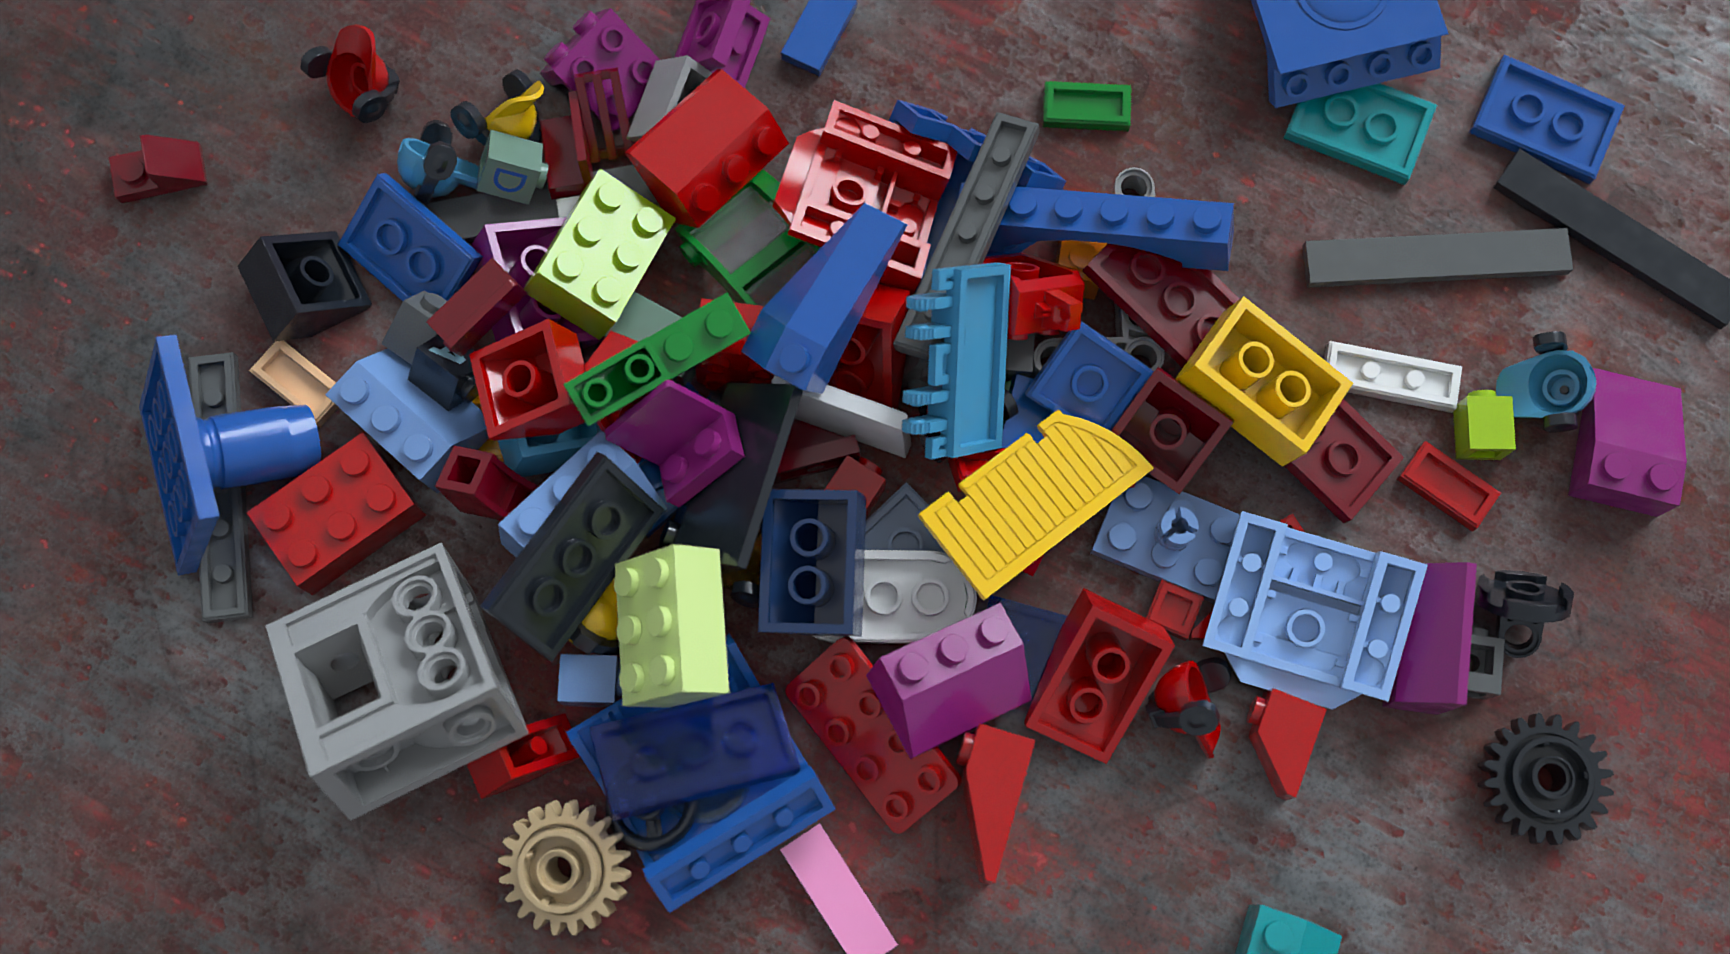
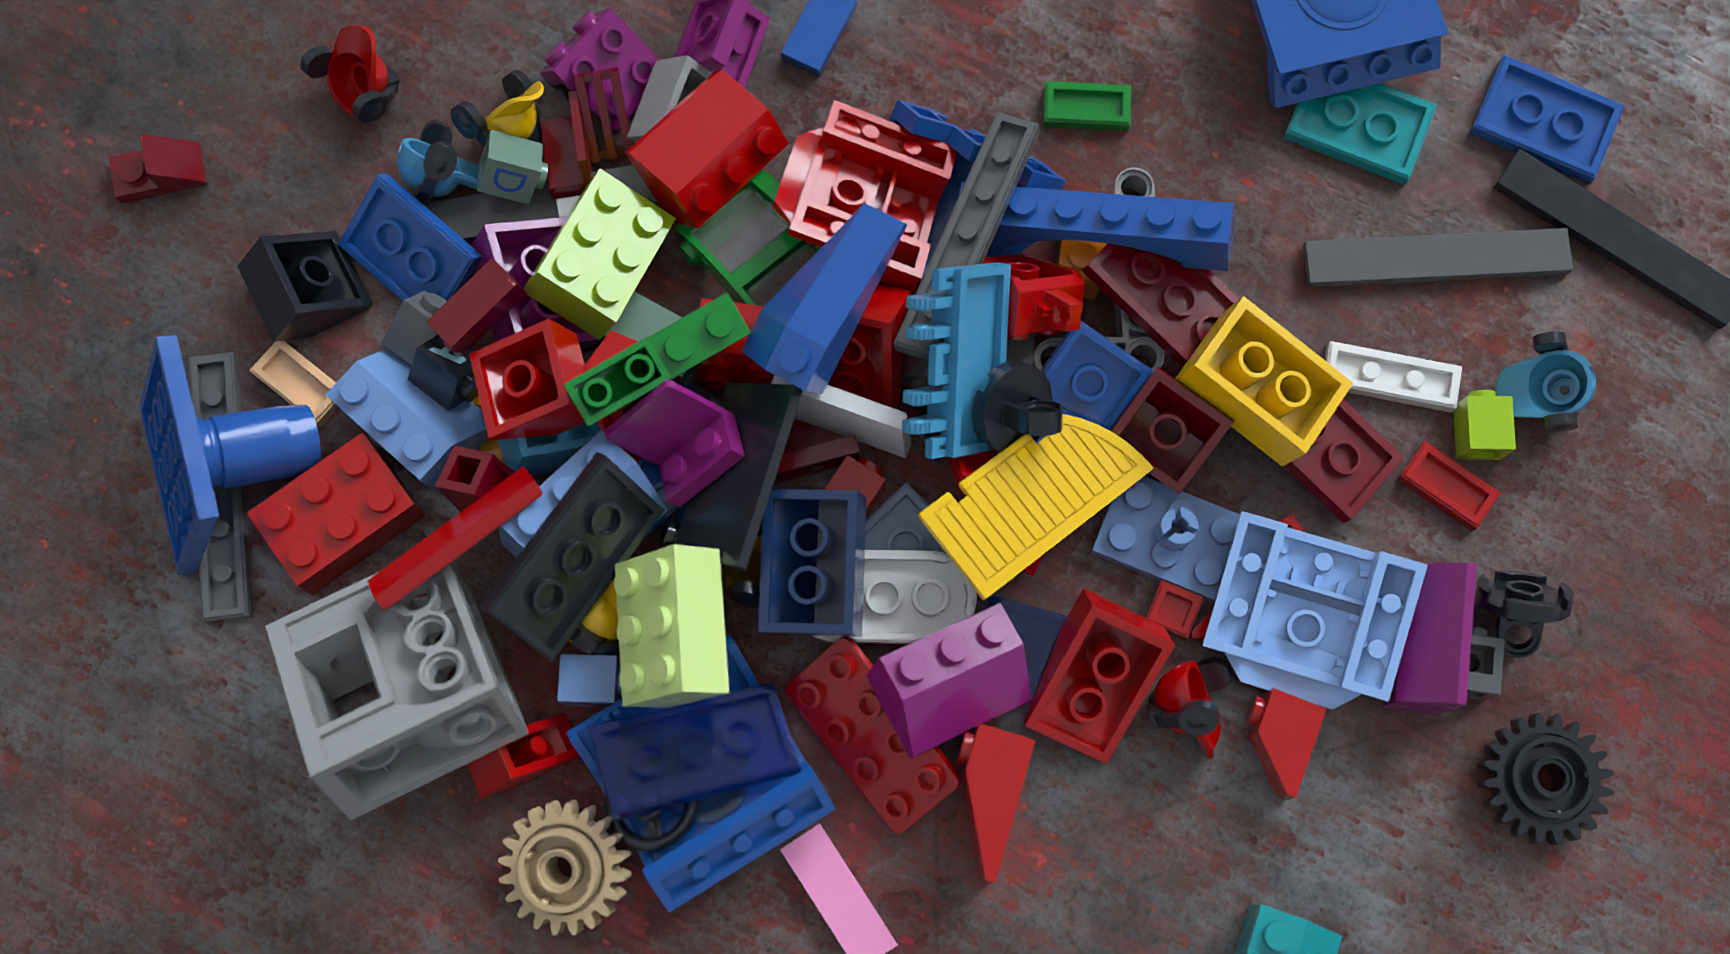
magenta slope [1568,368,1687,517] -> none
none -> red tile [367,466,543,610]
none -> black tile [971,361,1063,452]

